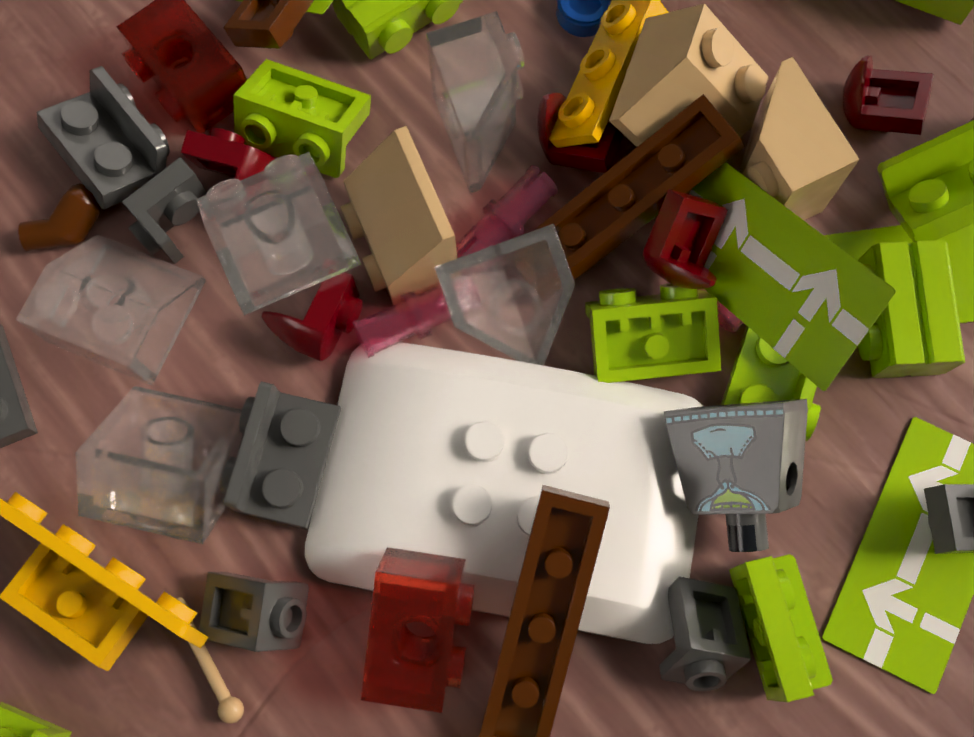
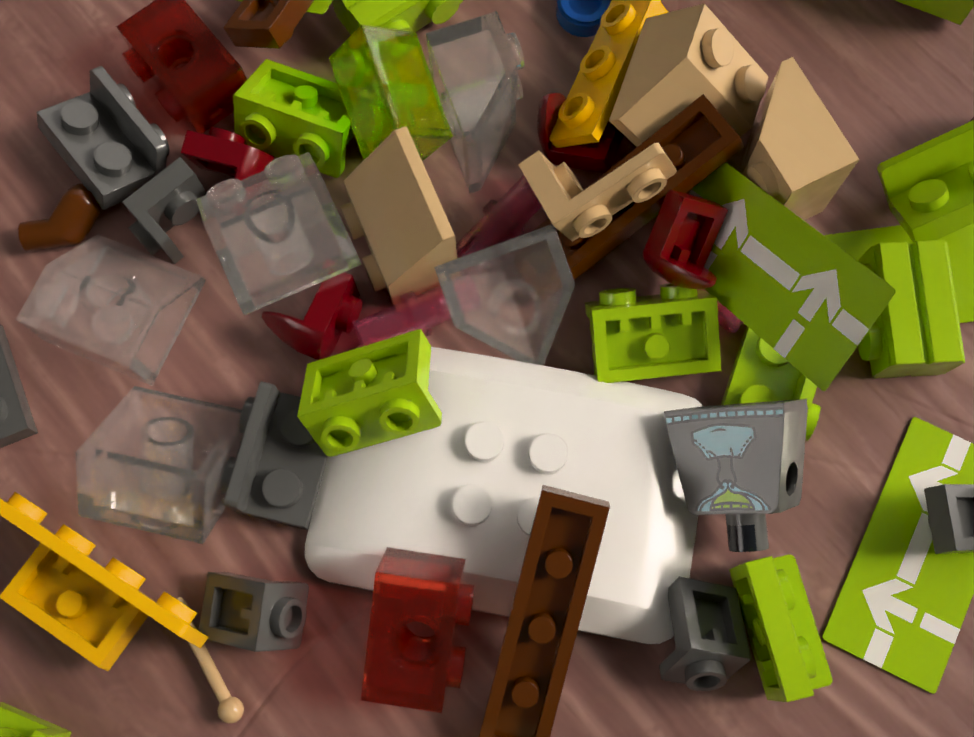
dark red plate [843,55,934,135] -> none
none -> lime bracket [297,329,442,457]
none -> clear neon green brick [329,25,453,161]
none -> tan bracket [518,143,677,242]

